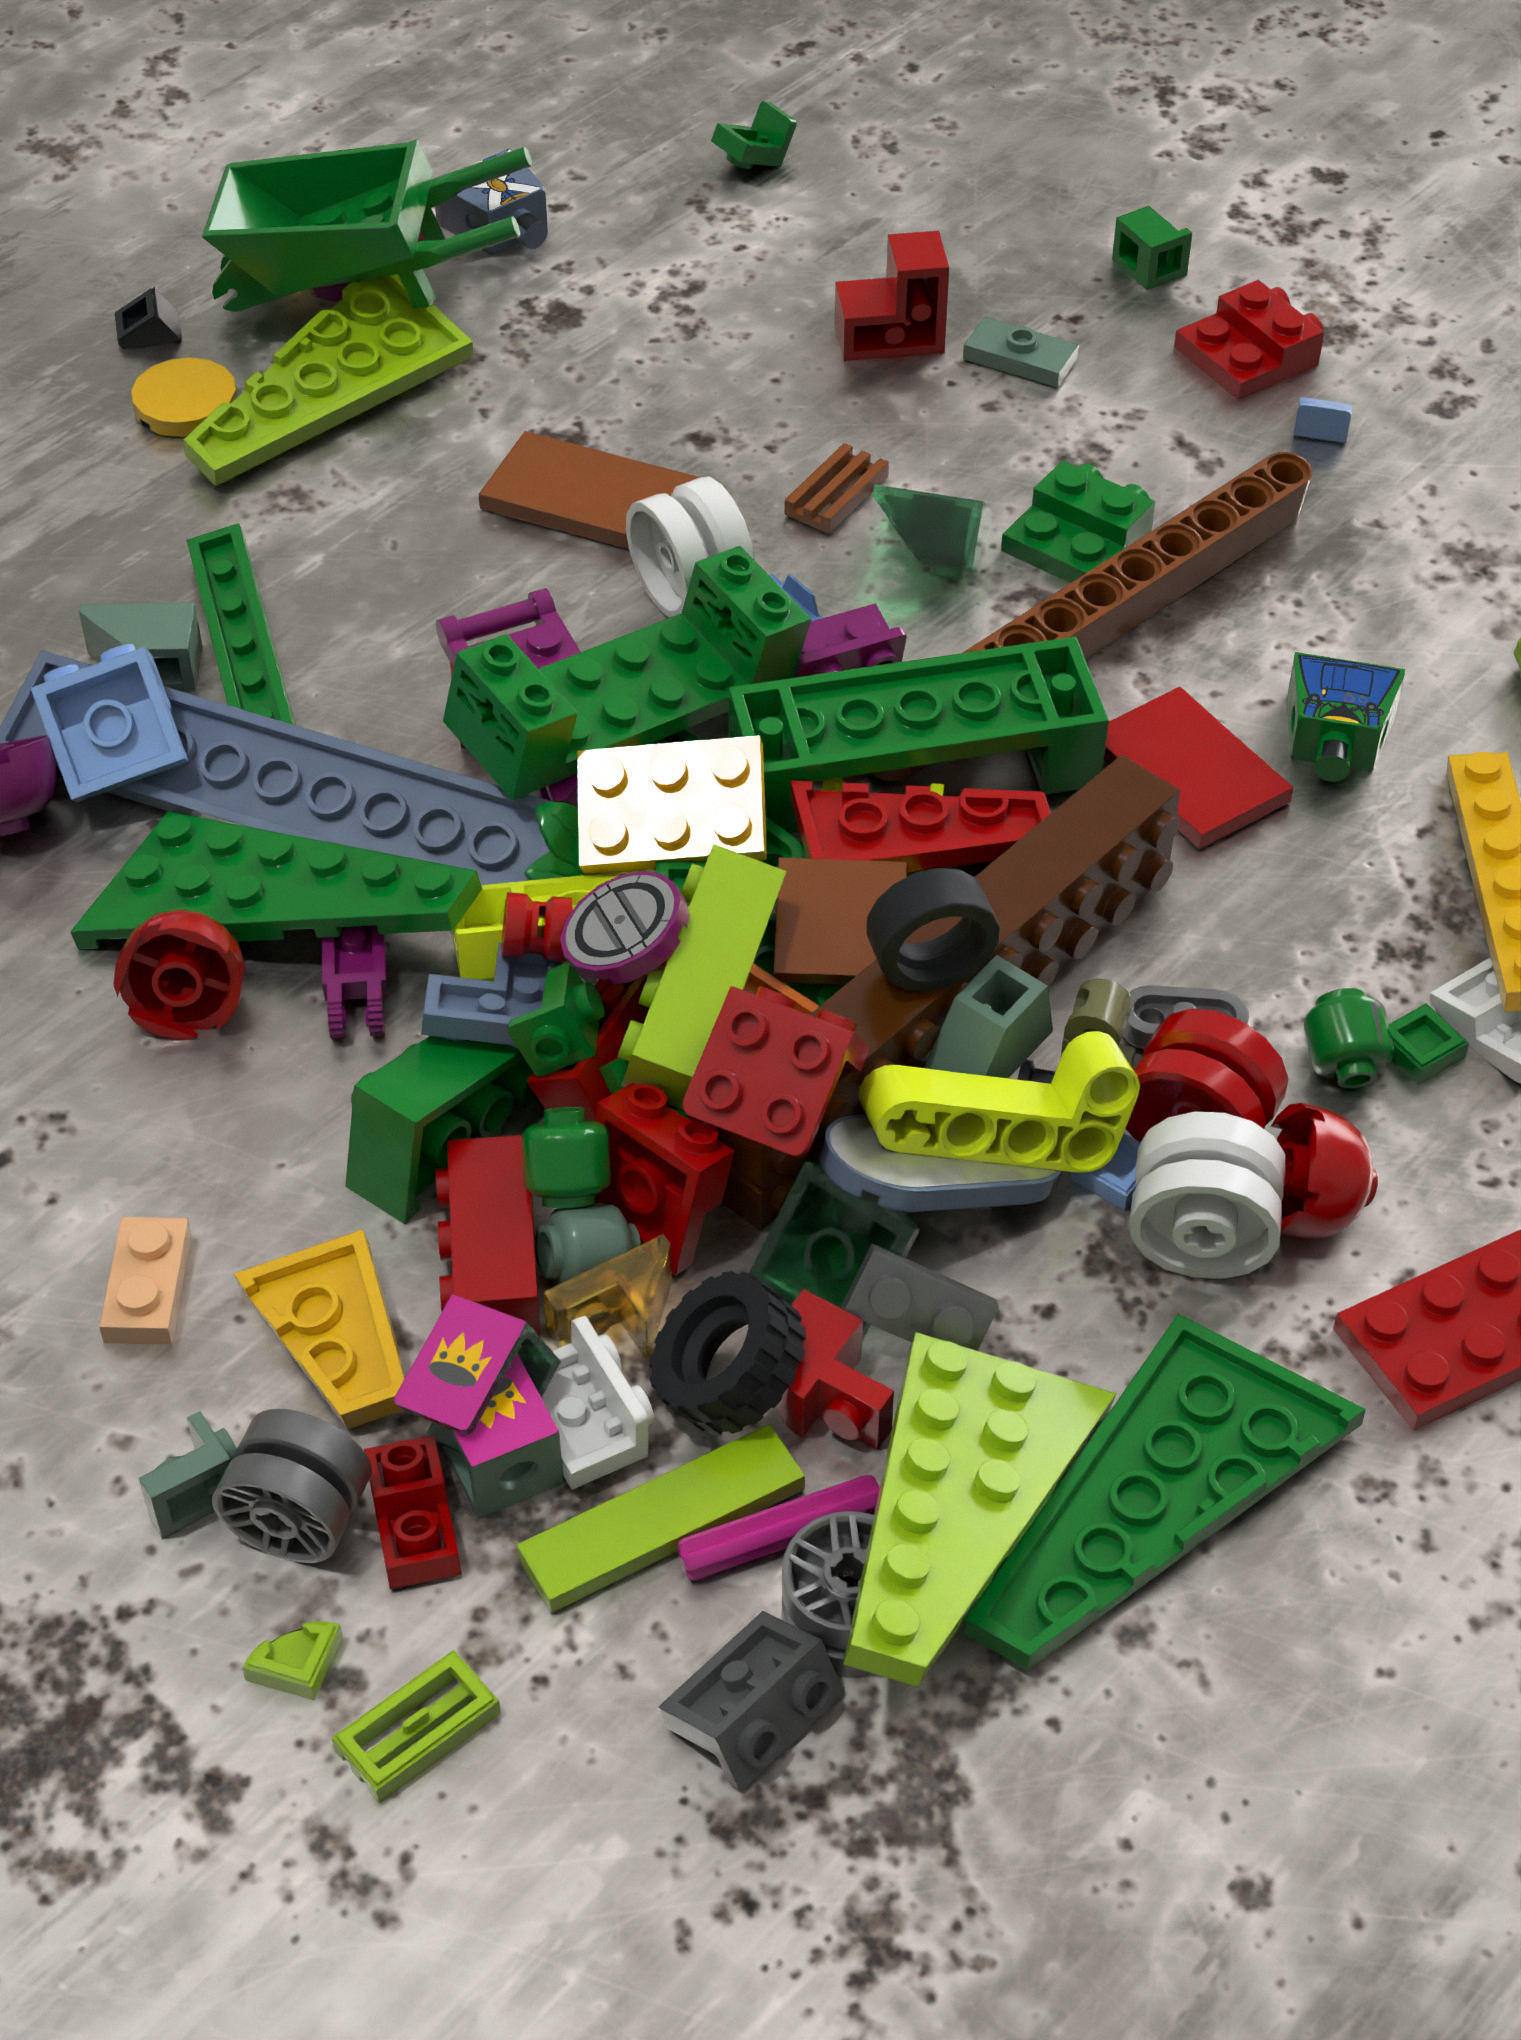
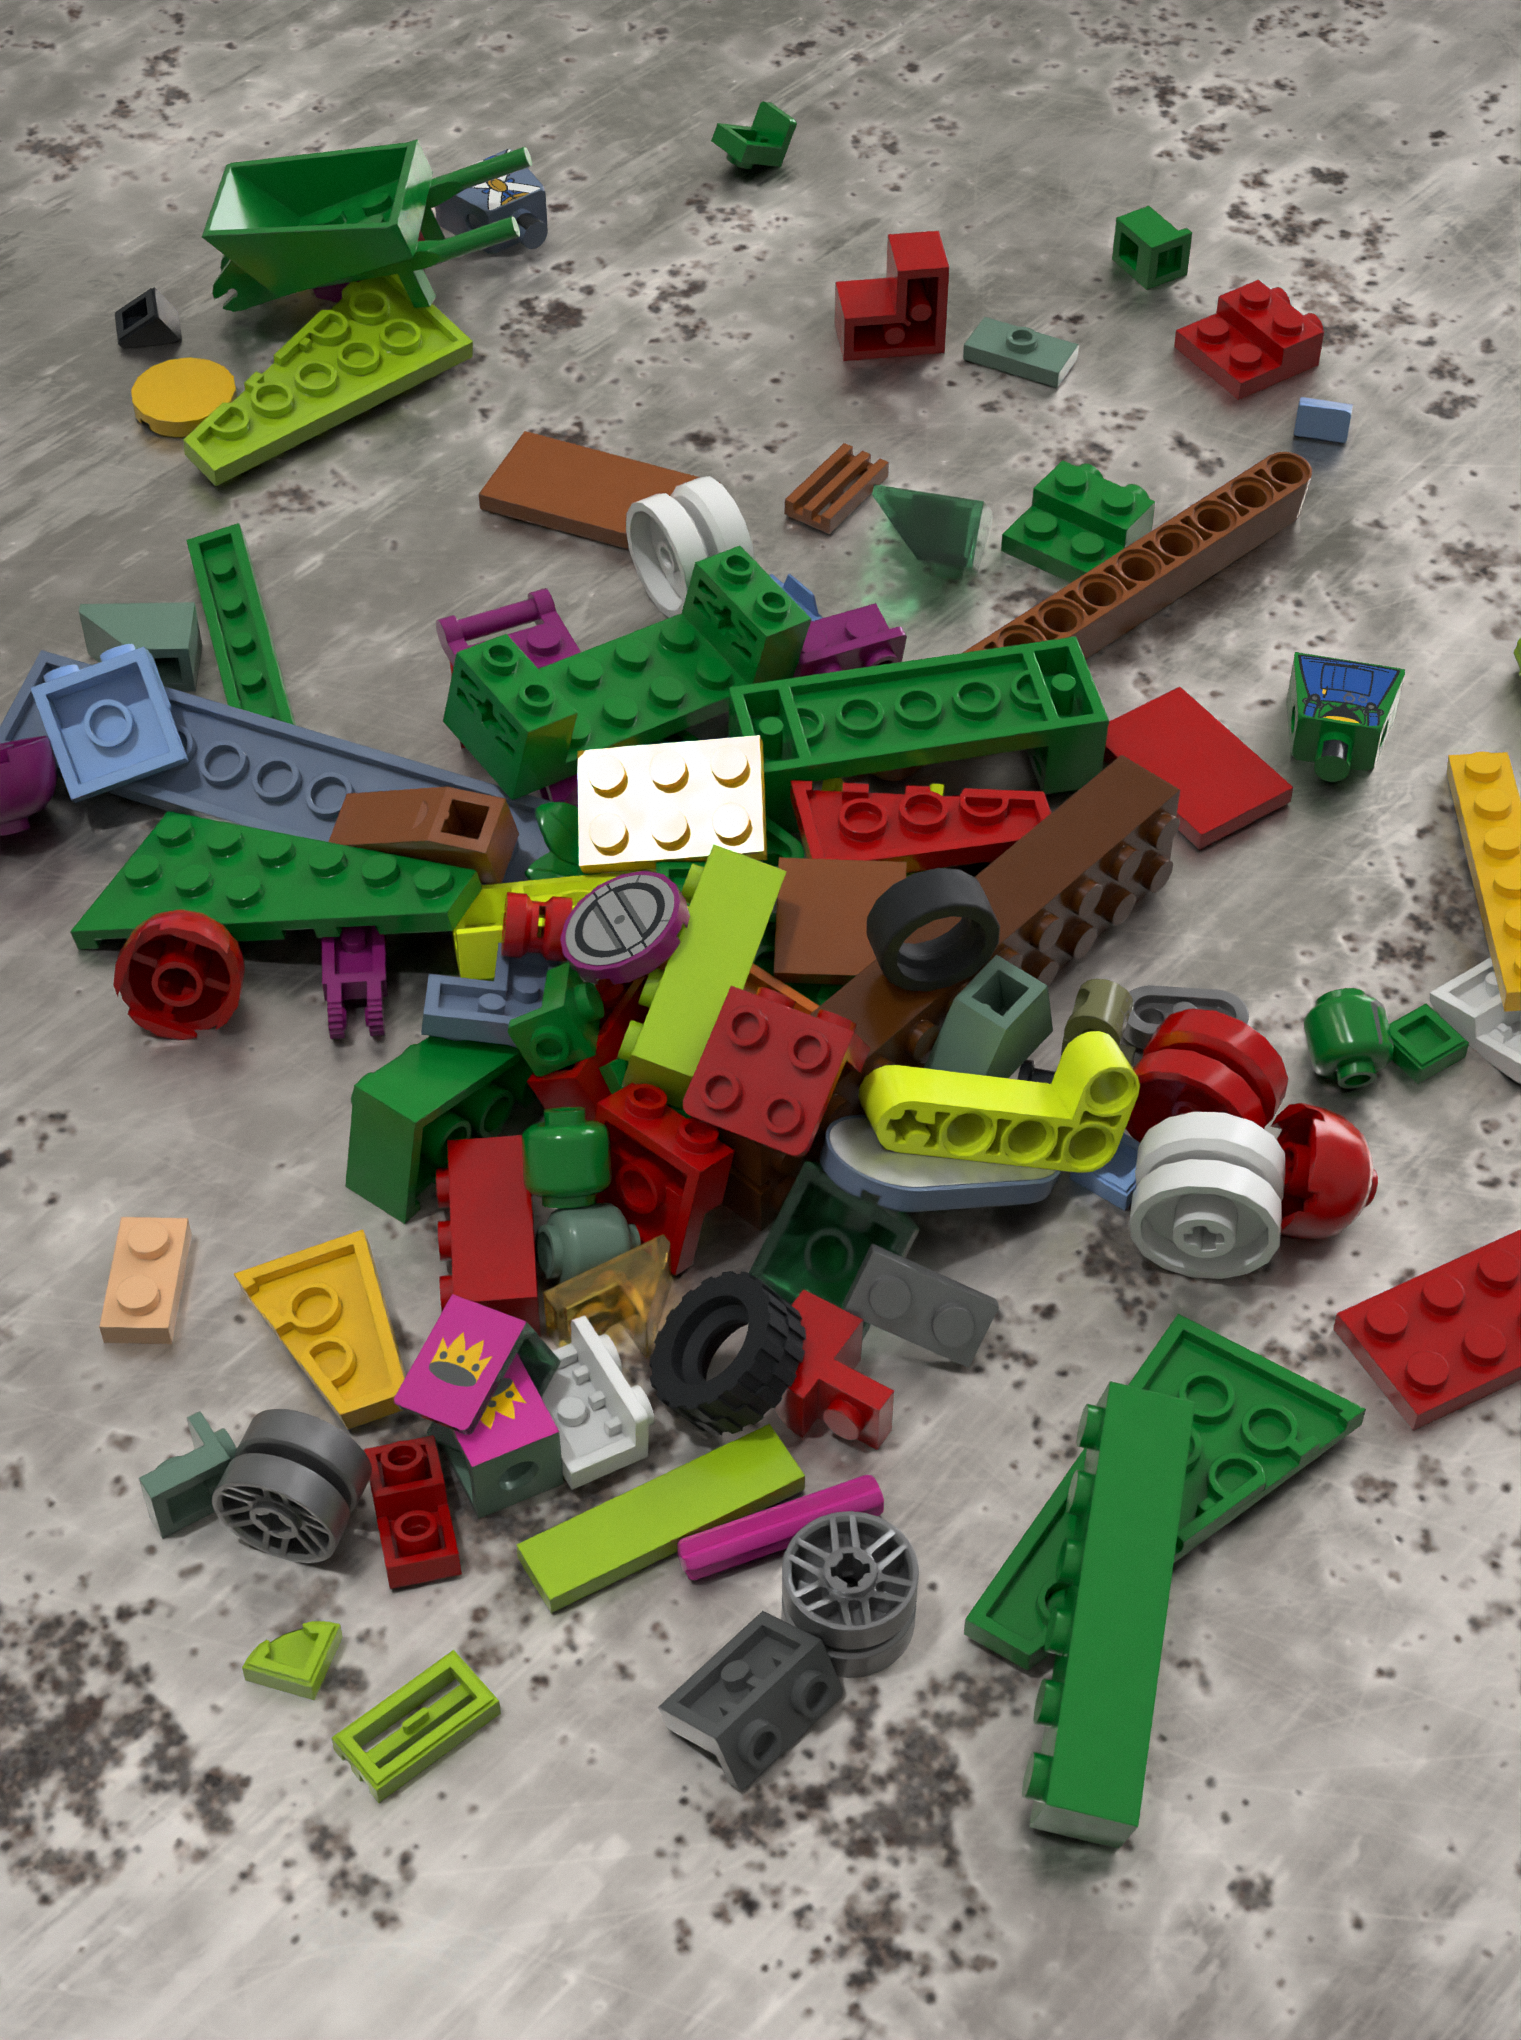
lime wing [843,1332,1117,1687] -> none
none -> dark orange slope [328,786,519,884]
none -> green brick [1022,1381,1195,1849]

